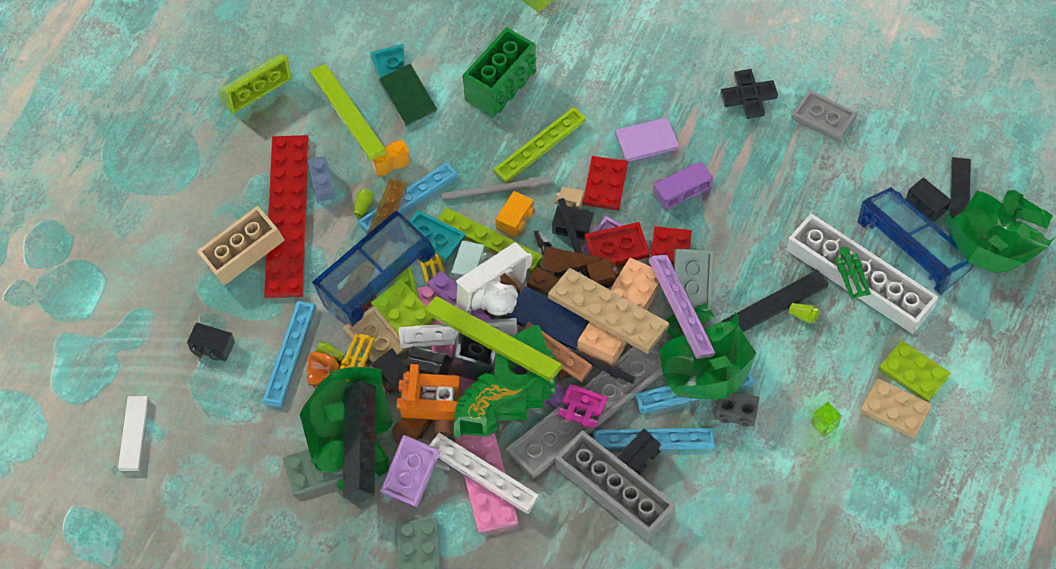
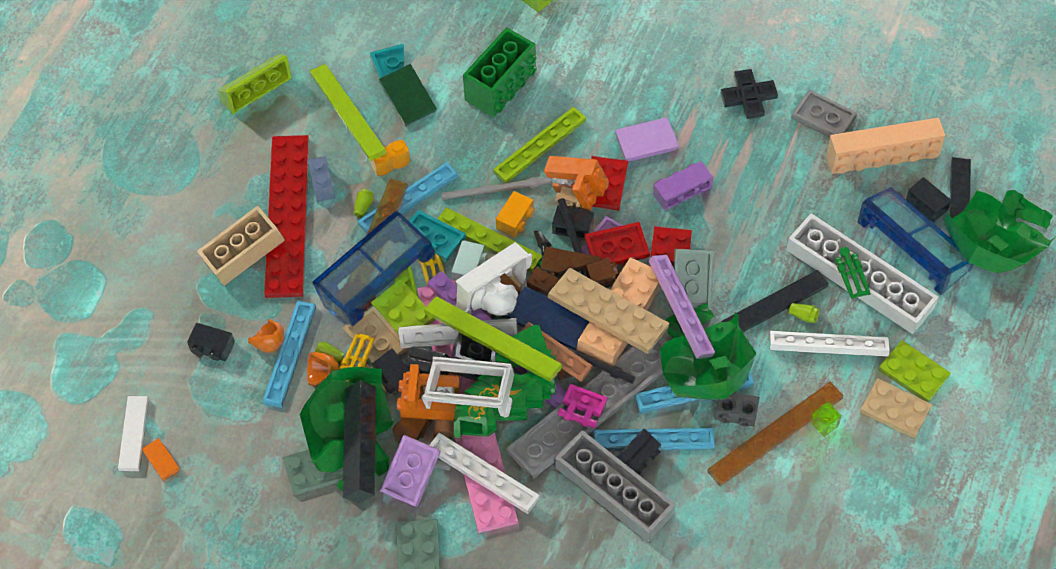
none -> orange tile [142,438,180,481]
none -> orange hair [248,319,285,353]
none -> white piece [422,357,514,417]
none -> orange brick [544,156,609,211]
none -> clear orange plate [707,381,844,487]
none -> white plate [770,331,890,356]
none -> light nougat brick [826,118,945,174]

